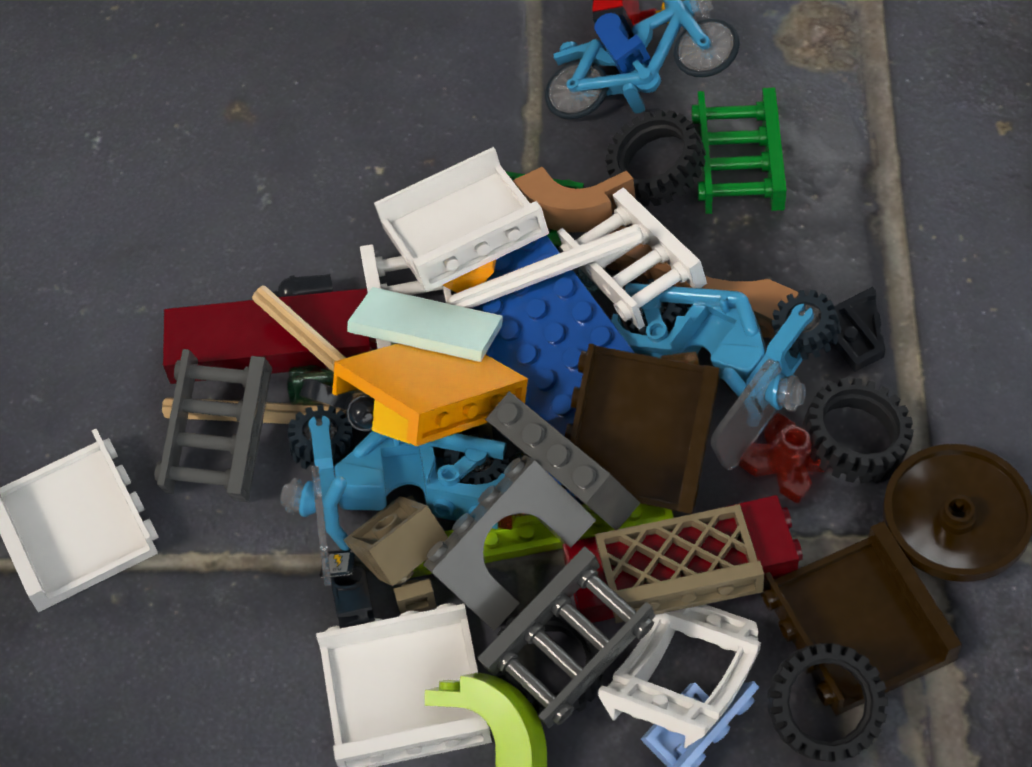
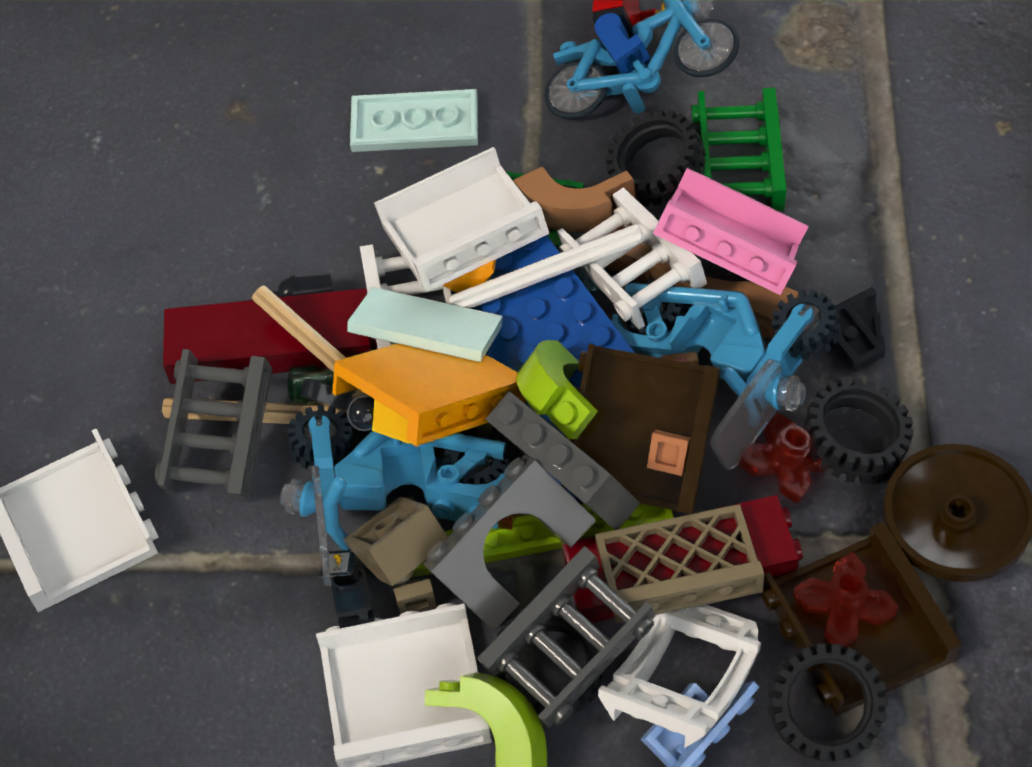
none -> light aqua tile [350,89,478,152]
none -> lime arch [516,340,598,439]
none -> nougat plate [647,430,691,476]
none -> bright pink panel [653,168,809,295]
none -> clear red plant [793,553,899,647]

